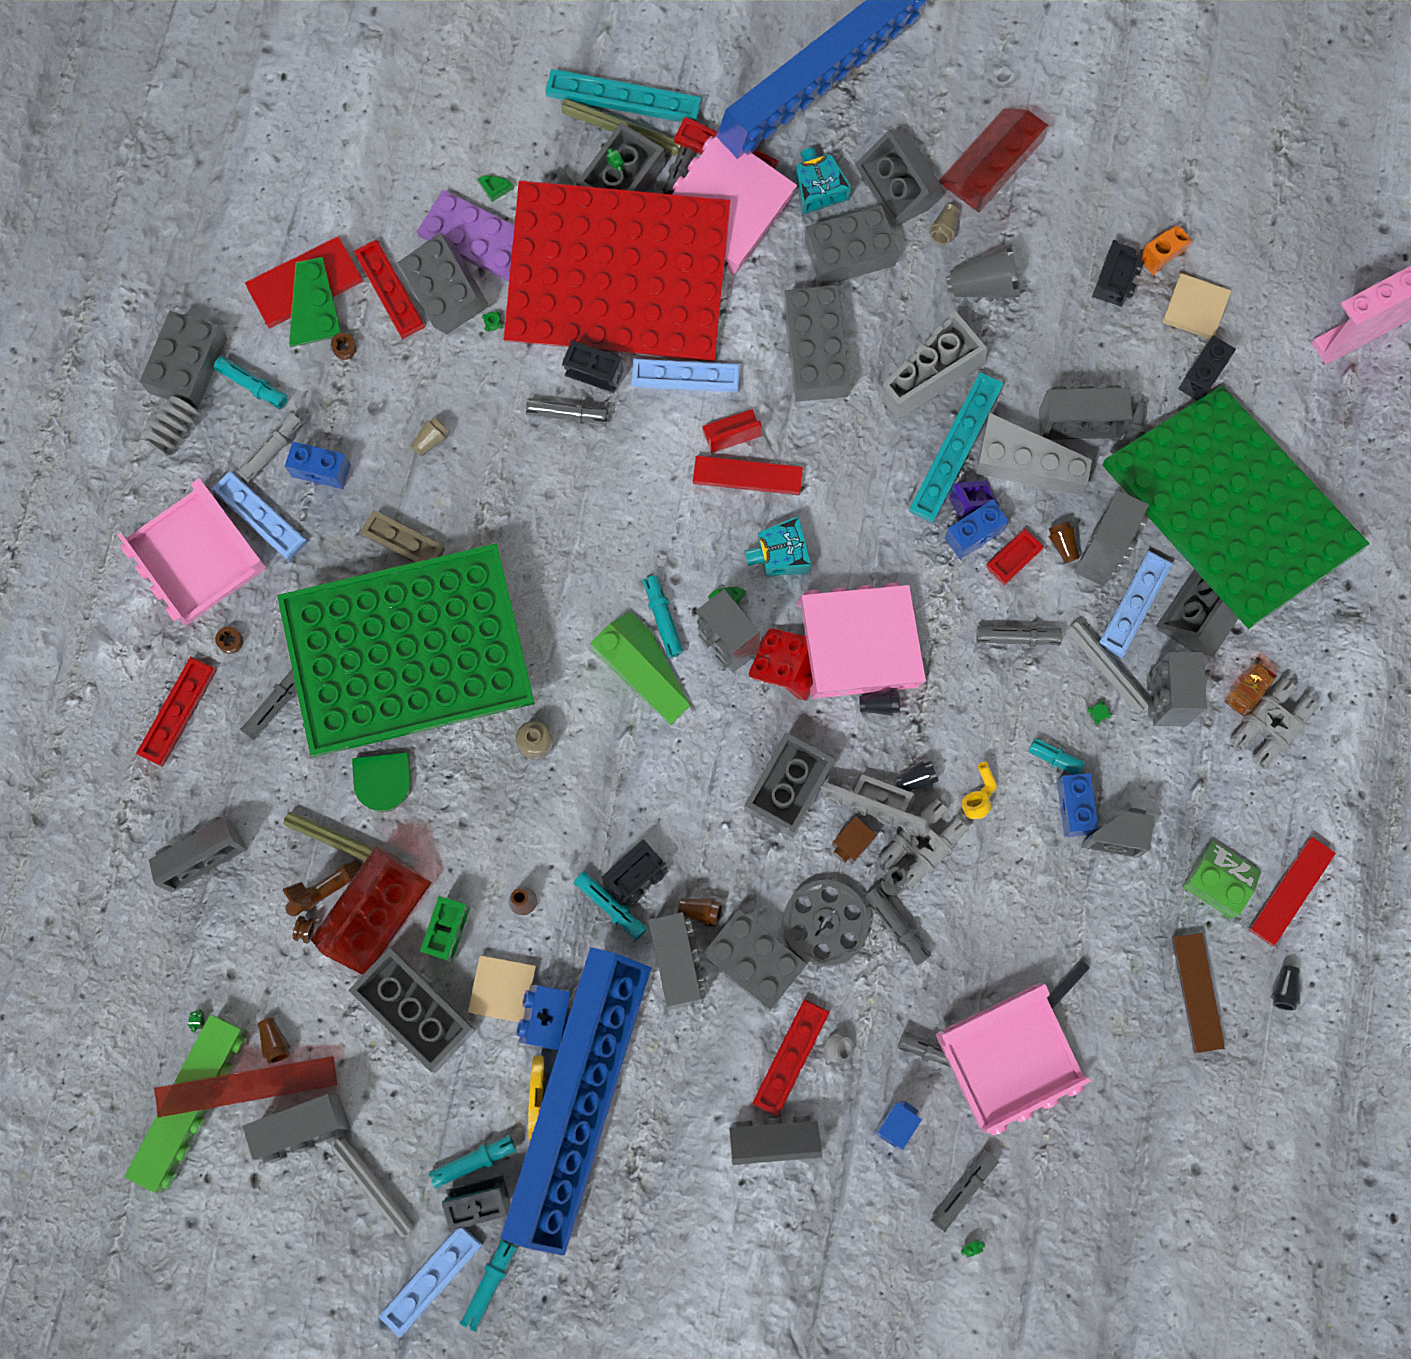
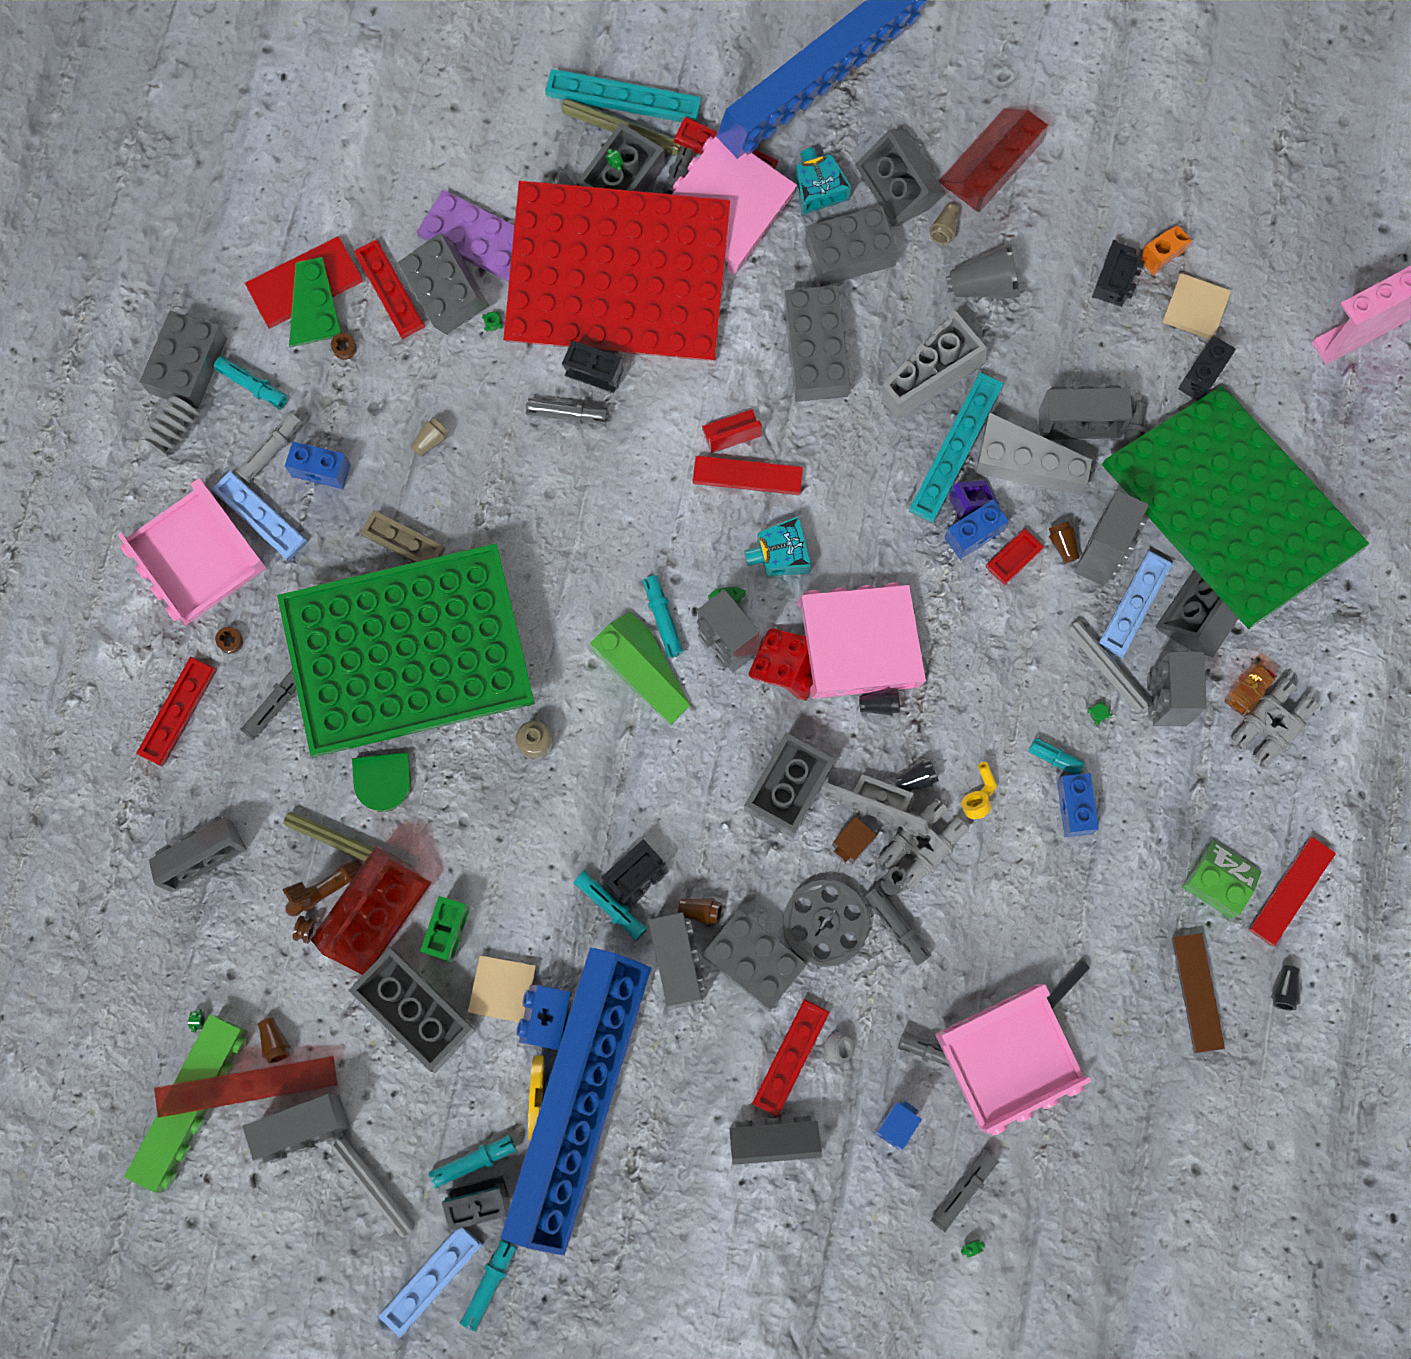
green tile [477,175,514,202] -> none
reddish brown cone [509,887,537,915] -> none
light blue tile [632,358,740,393] -> none
dark grey pin [976,625,1062,647] -> none
dark grey slope [1082,808,1155,858] -> none

